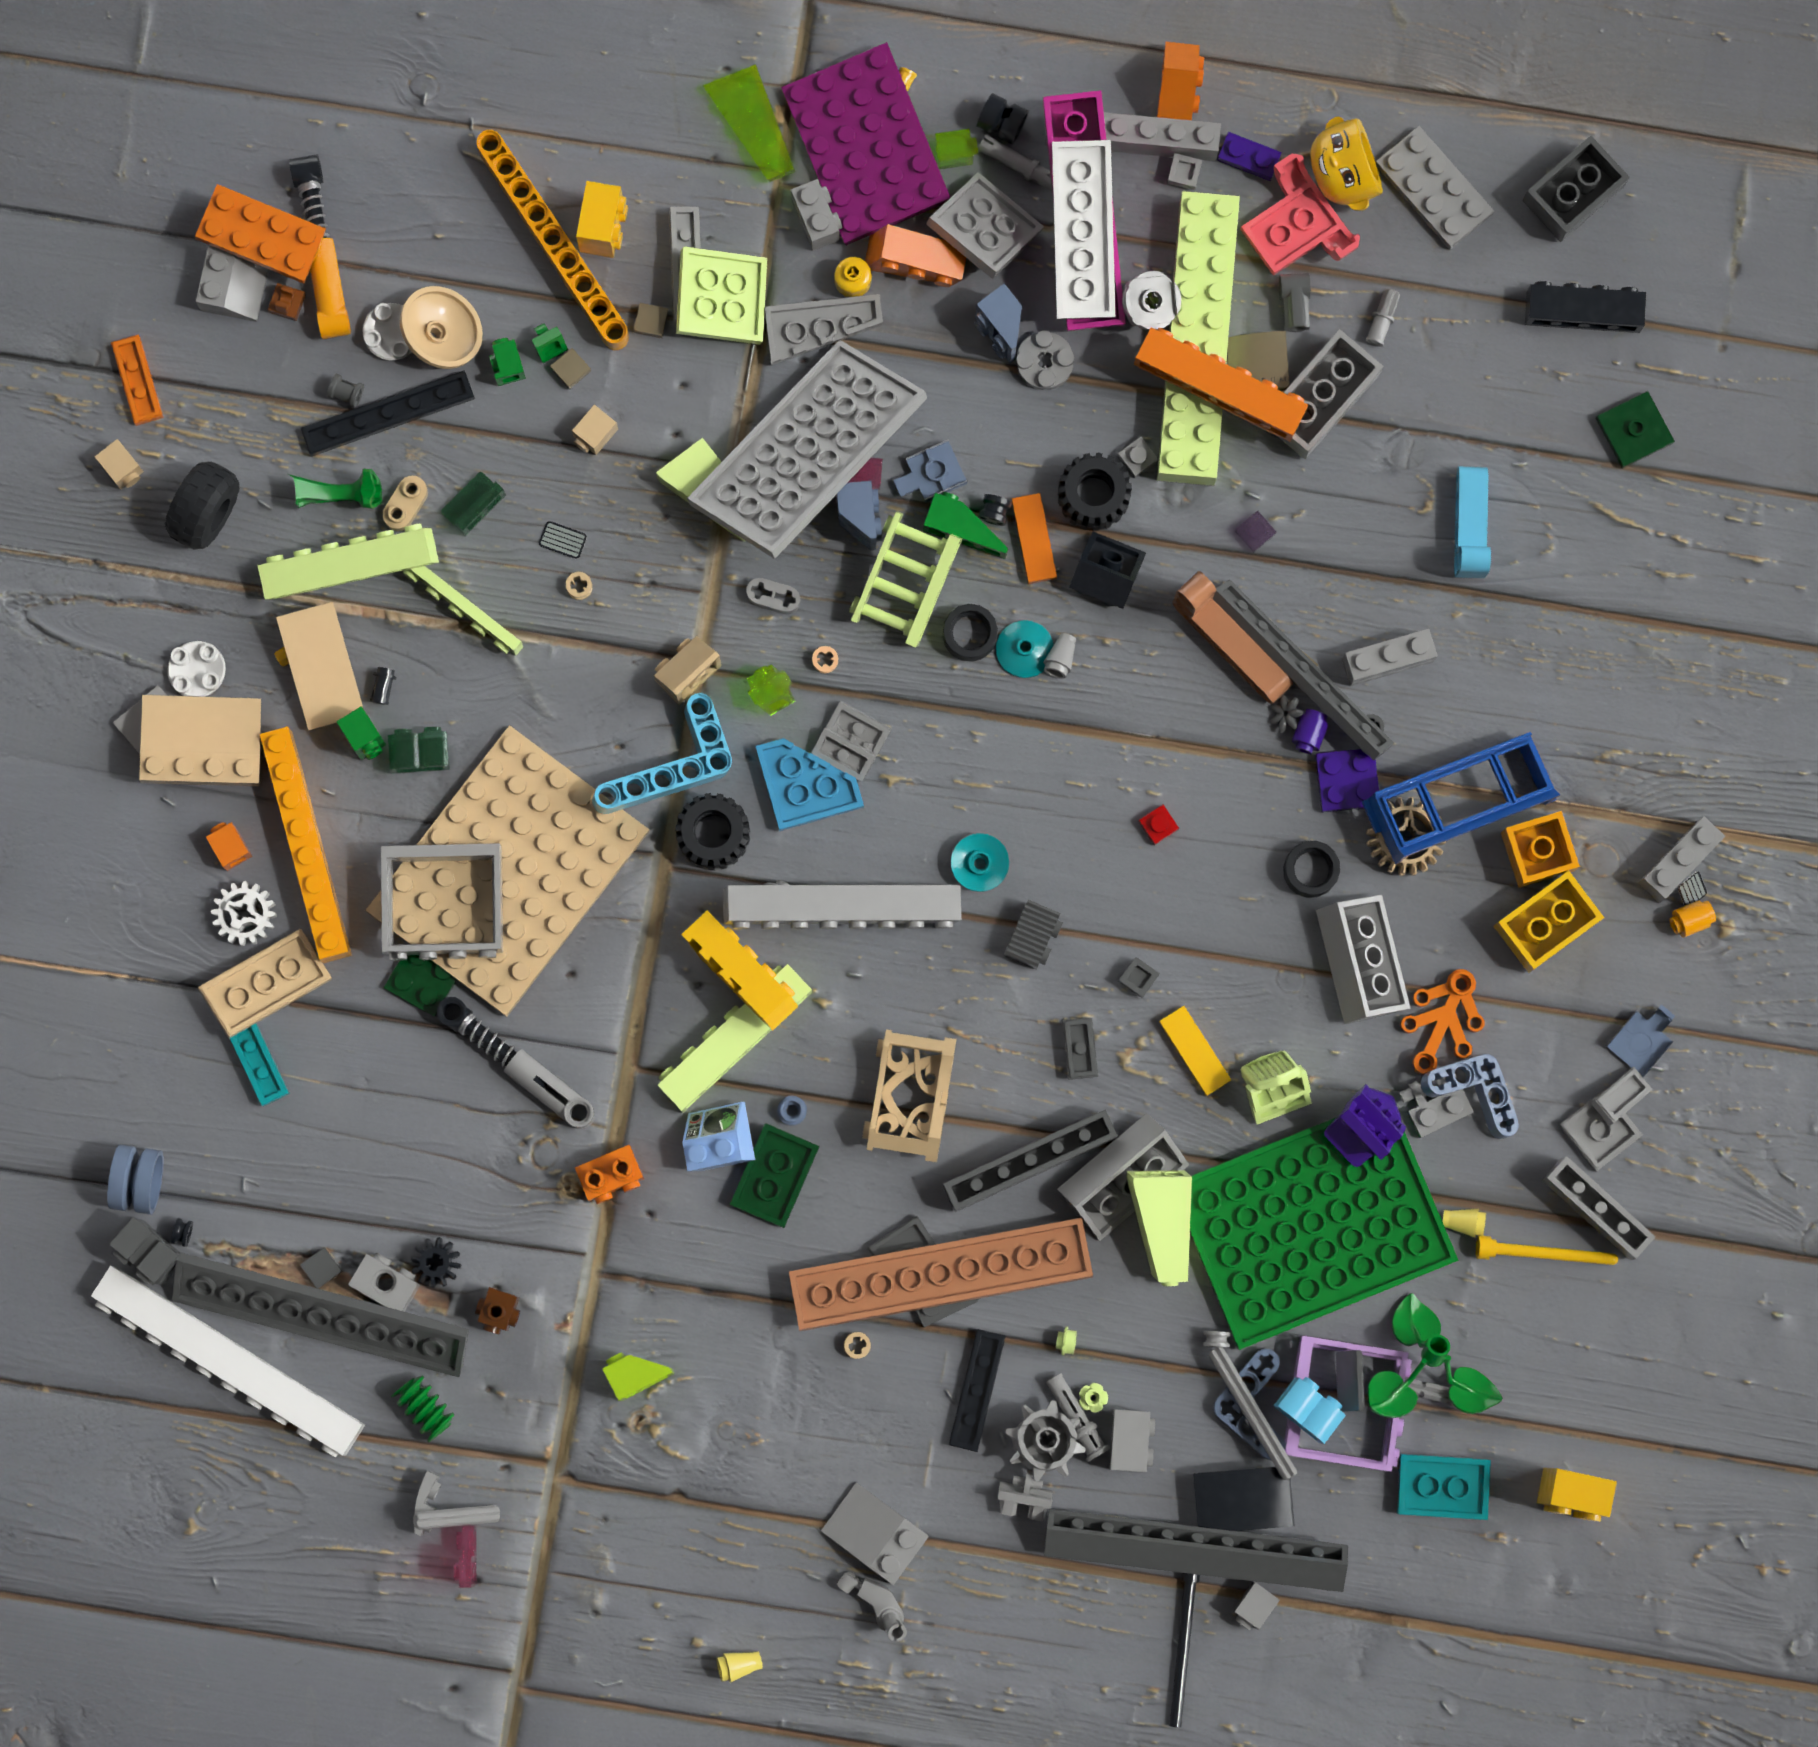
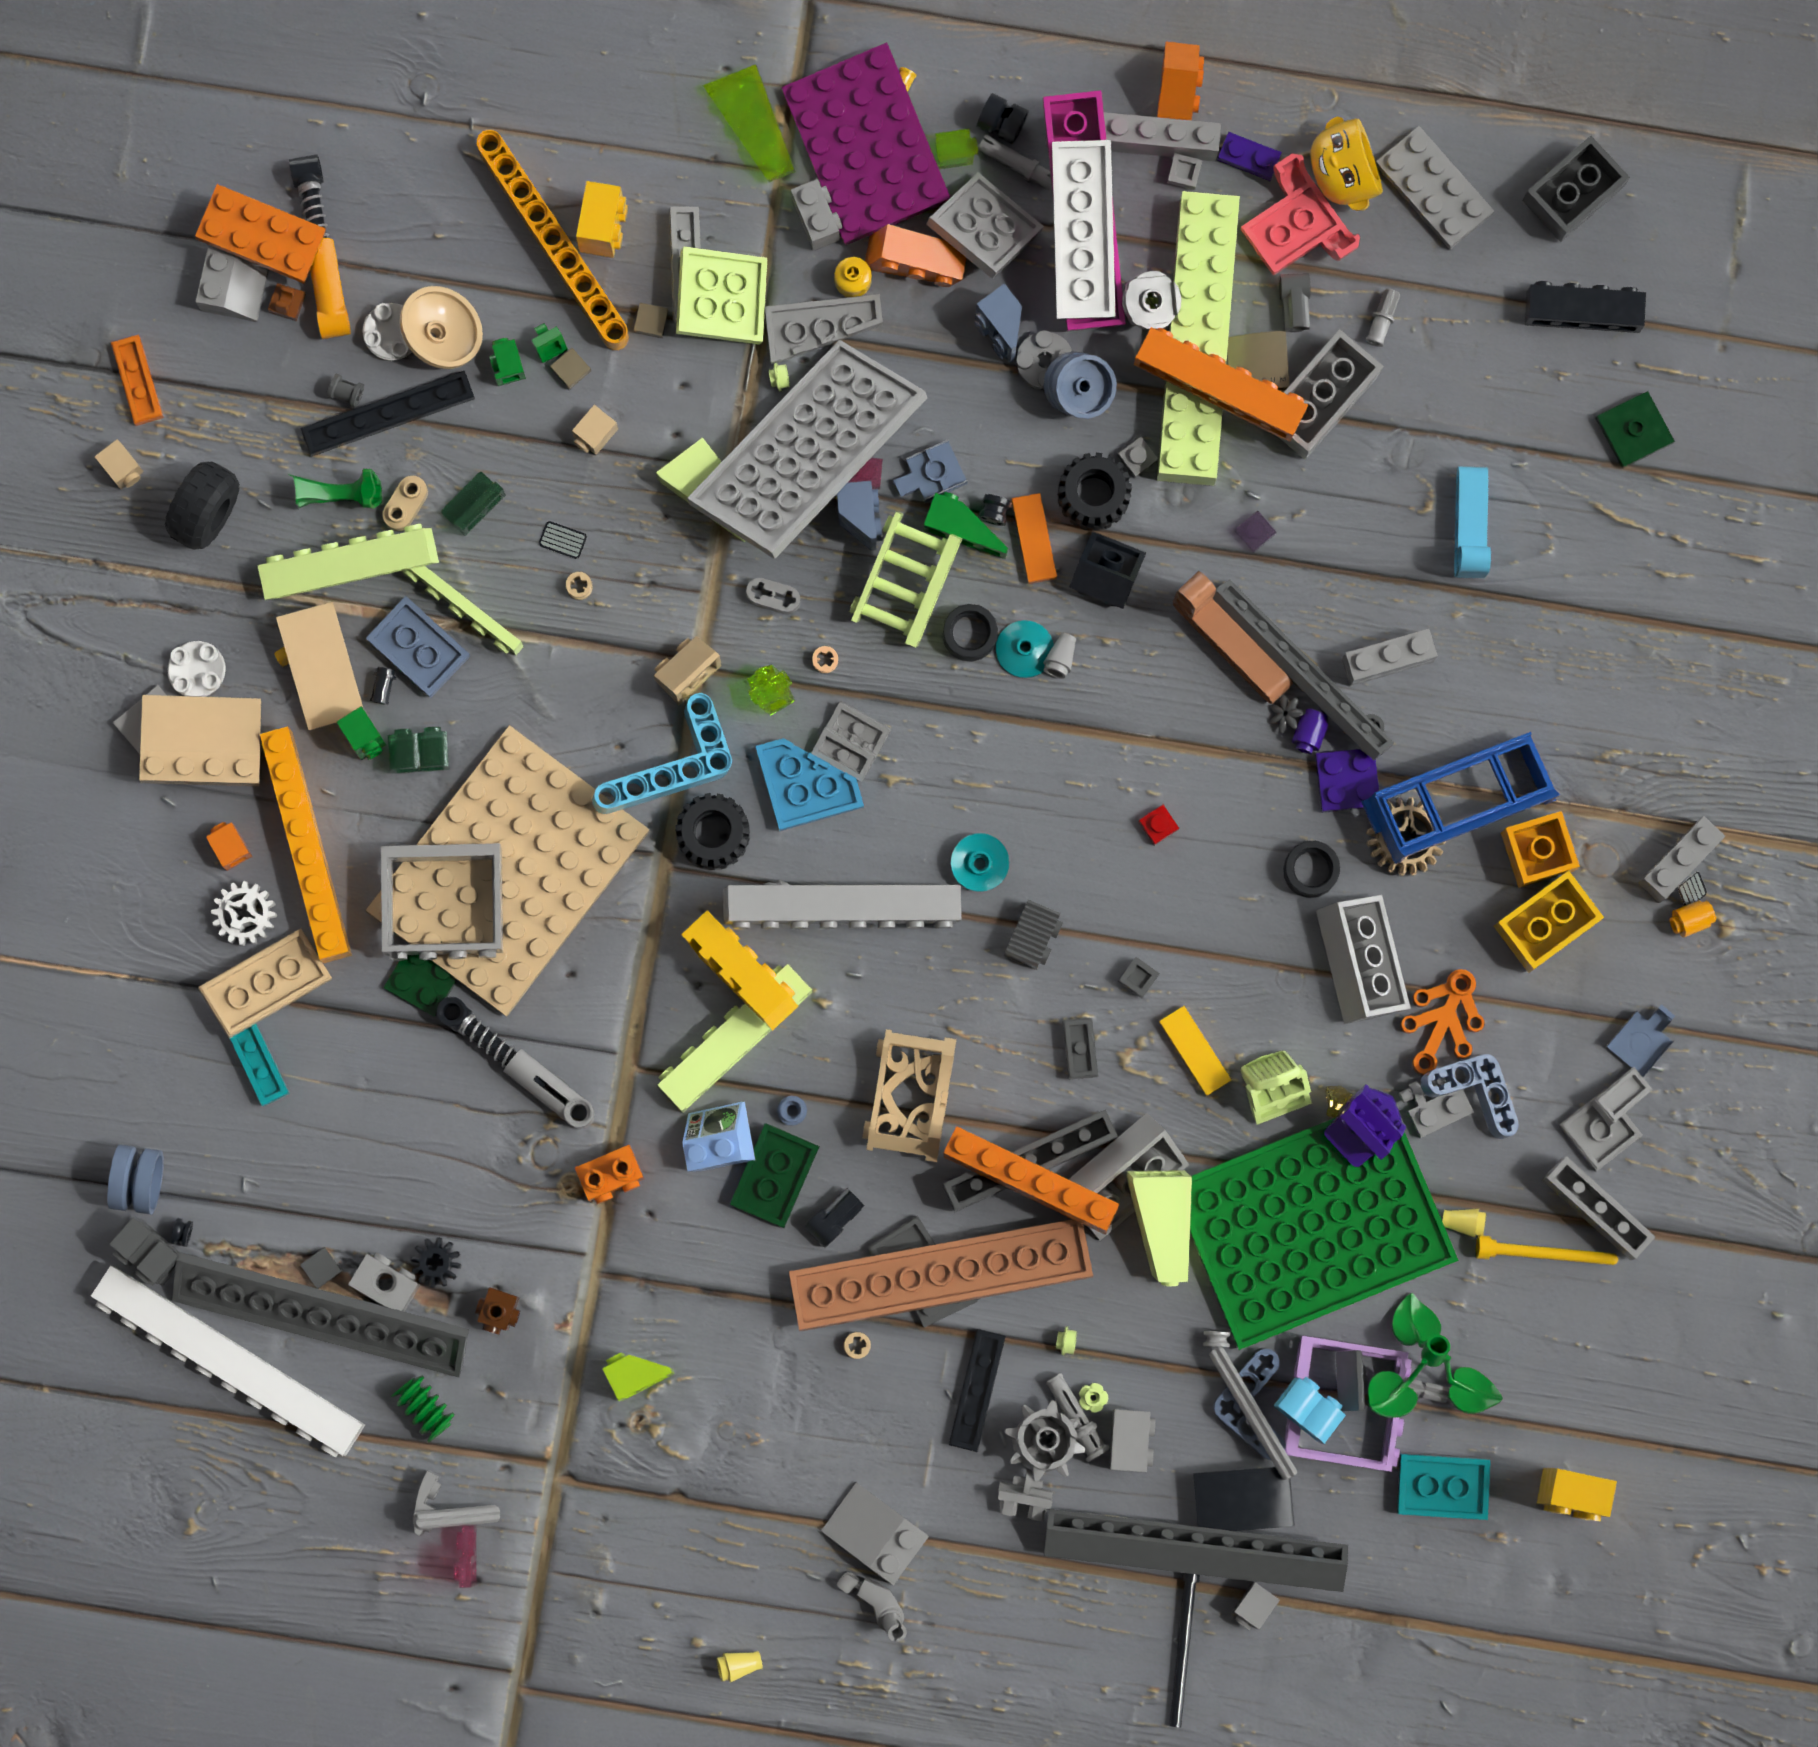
none -> sand blue plate [366,596,470,698]
none -> yellowish green plate [769,363,790,391]
none -> black piece [804,1188,864,1248]
none -> orange brick [943,1126,1119,1235]
none -> sand blue wheel [1043,351,1117,419]
none -> clear yellow rock [1325,1086,1353,1118]

